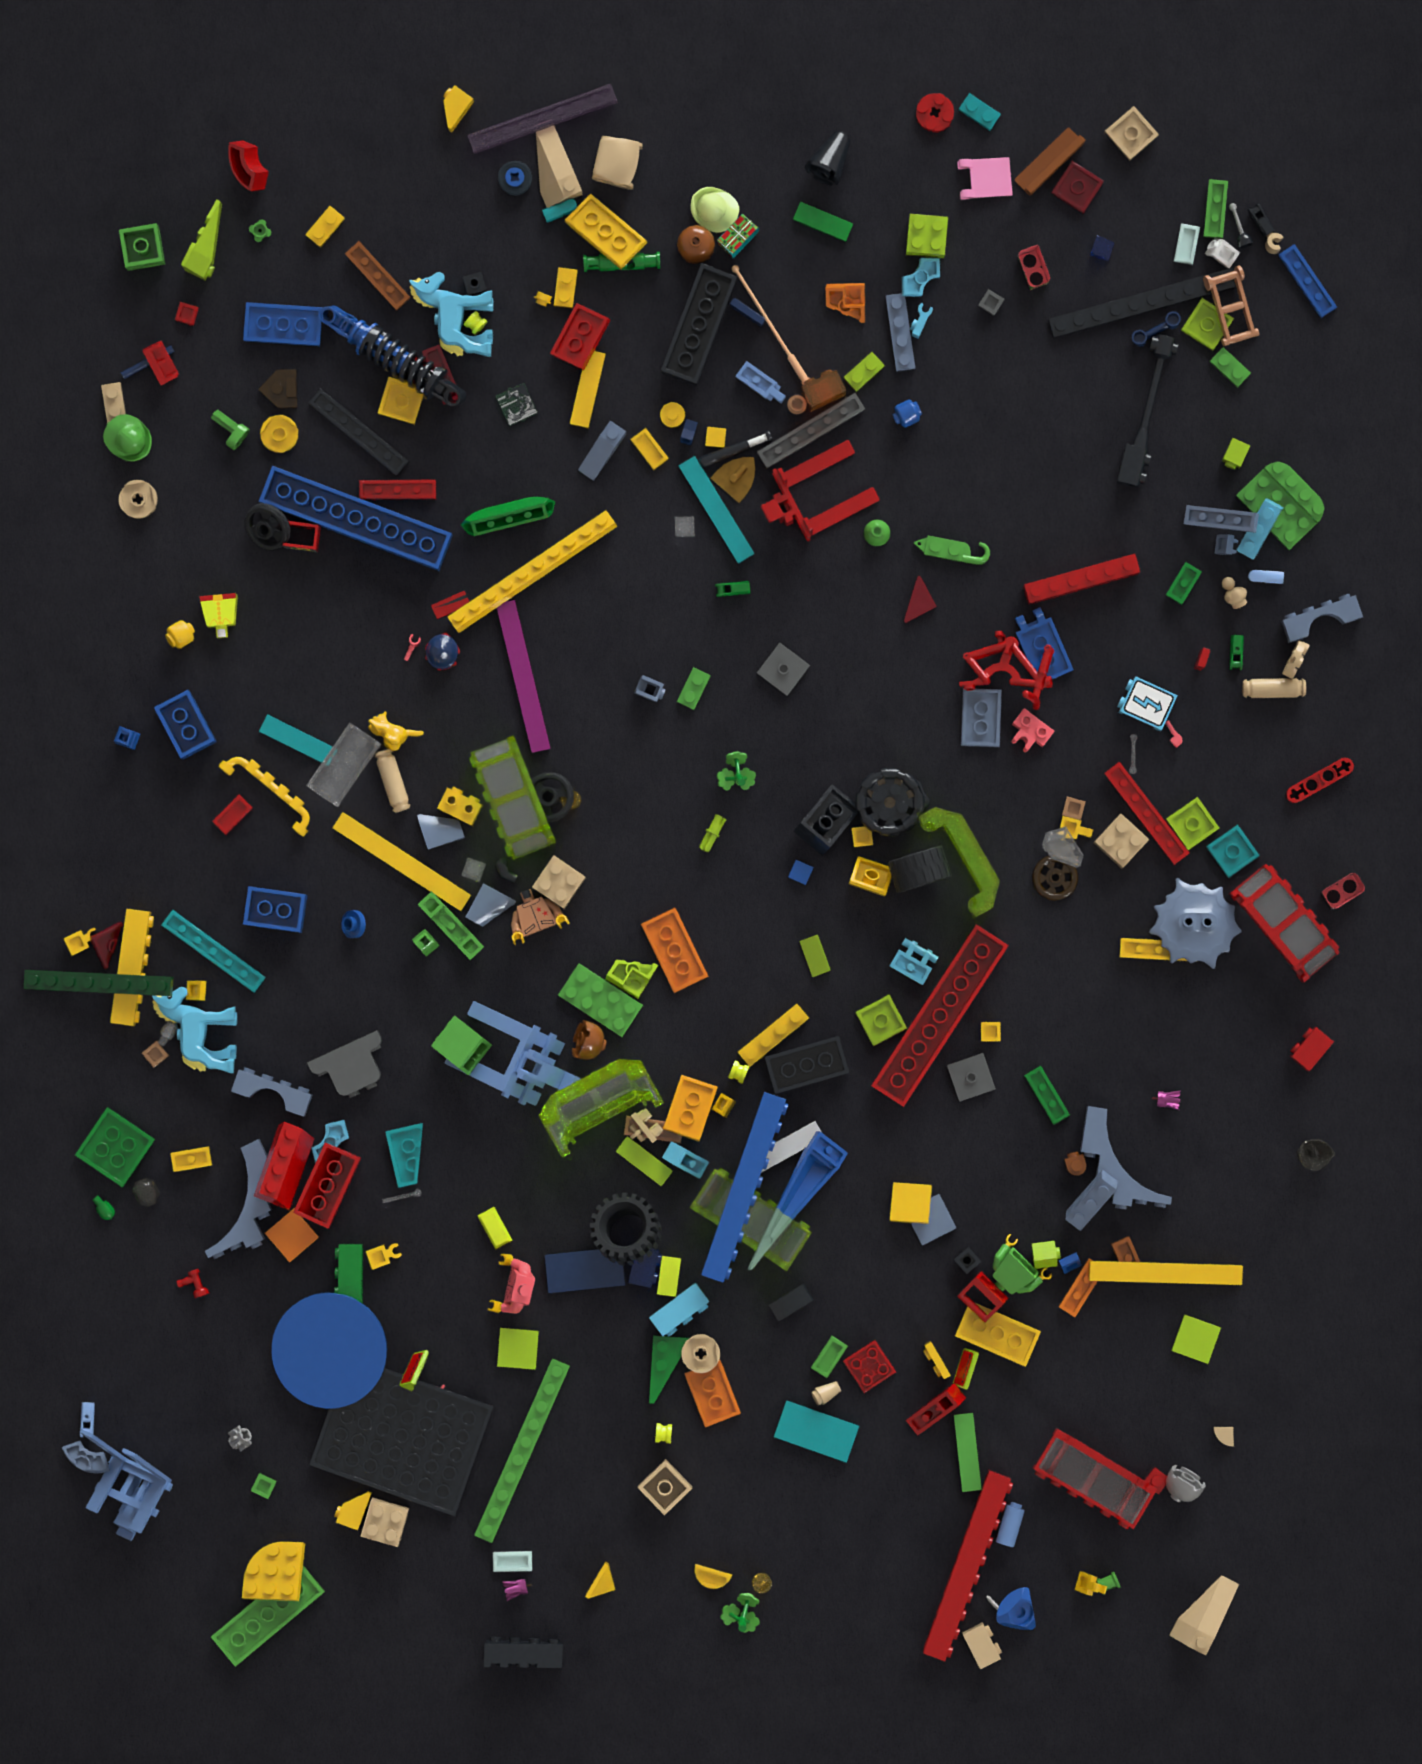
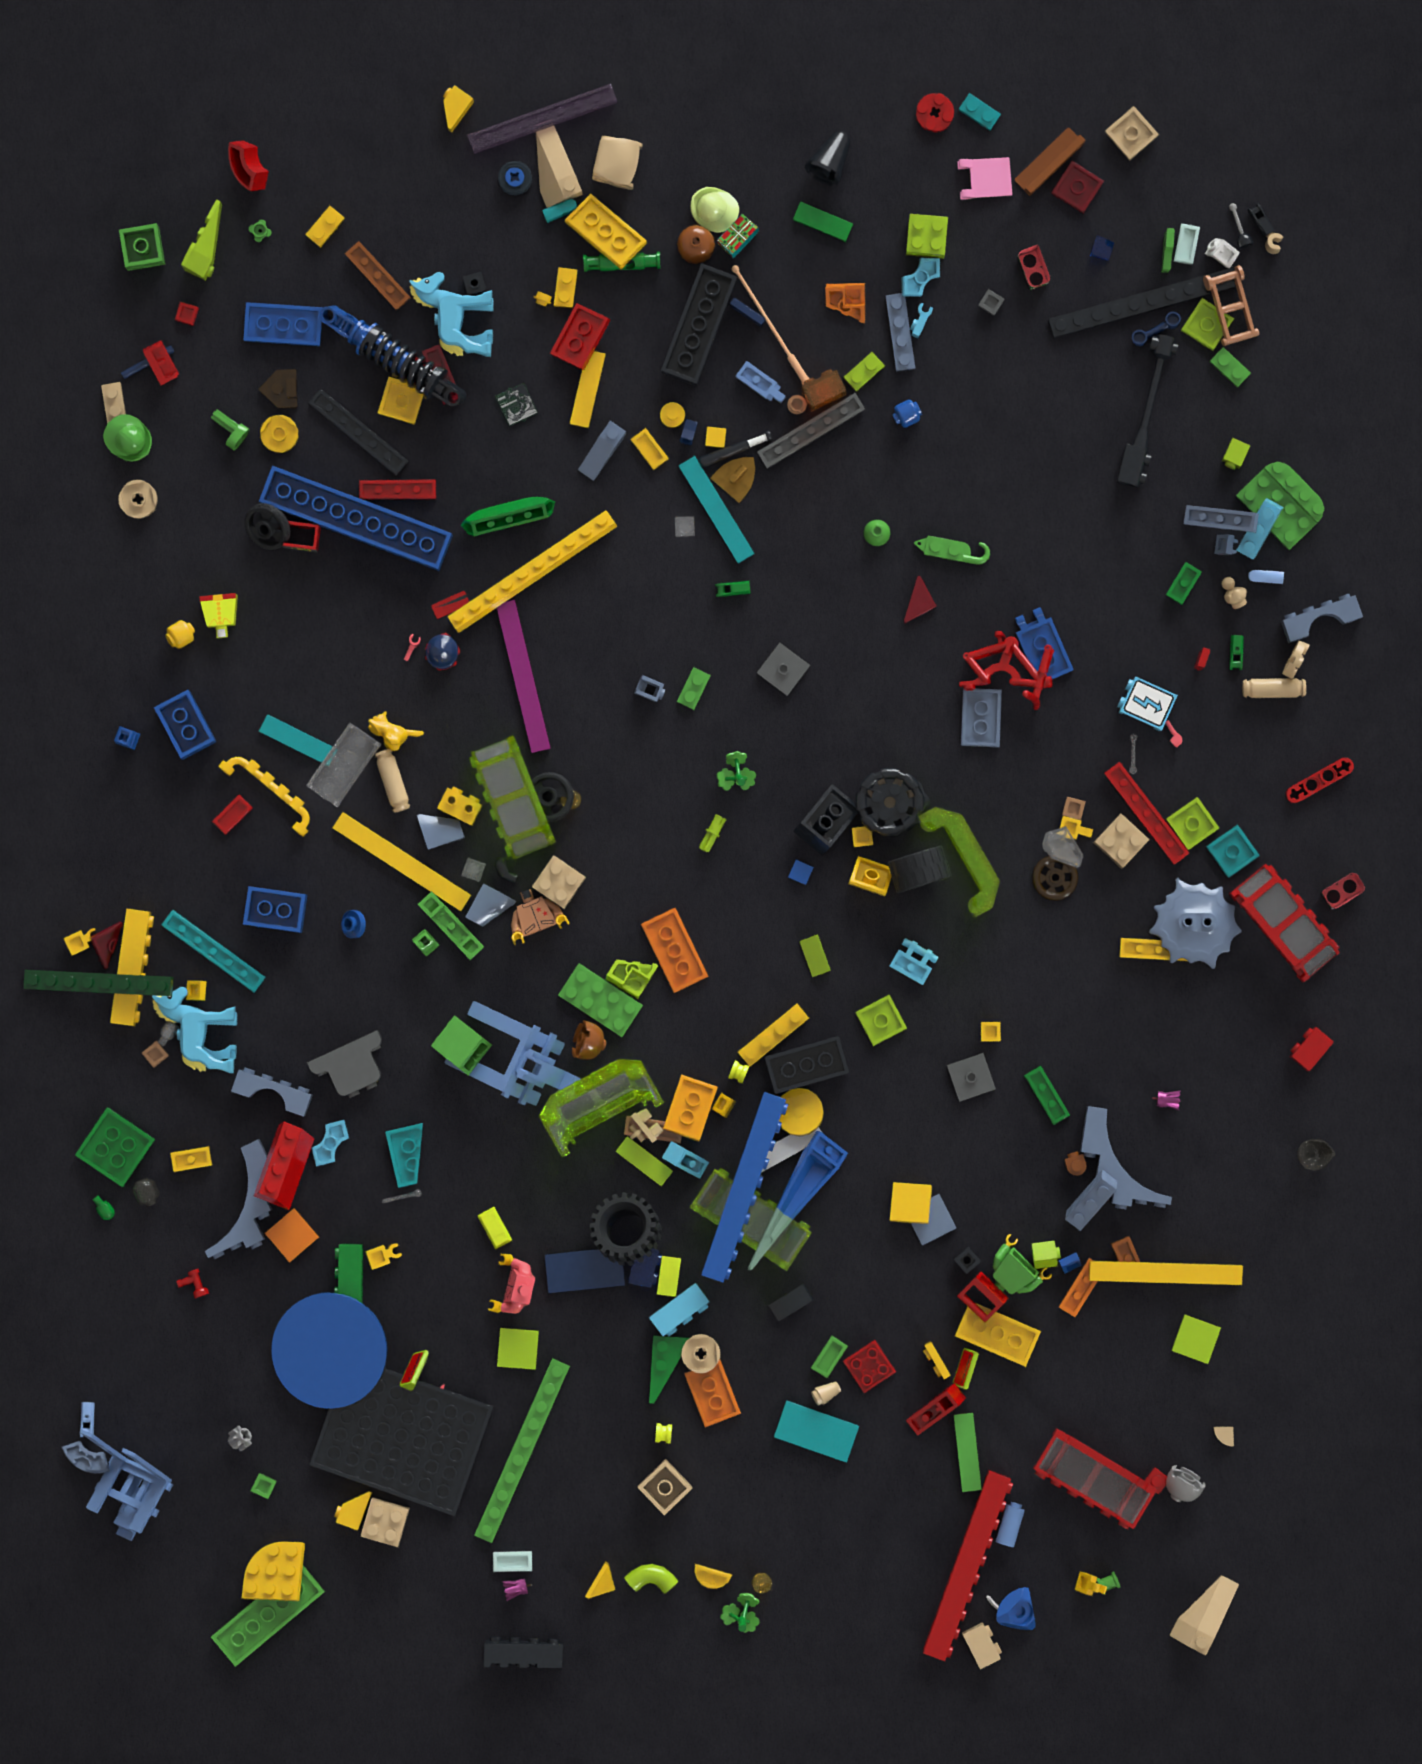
red slope [293,1142,361,1229] -> none
neon yellow wheel [464,311,488,335] -> none
red piece [761,440,879,542] -> none
red brick [871,924,1009,1107] -> none
coral plate [1011,708,1054,753] -> none
red brick [1023,554,1140,605] -> none
bright green plate [1203,179,1228,239] -> none
blue tile [1278,244,1337,318] -> none
none -> lime cylinder [624,1564,678,1594]
none -> yellow wheel [779,1088,824,1137]
none -> bright green tile [1161,228,1175,273]

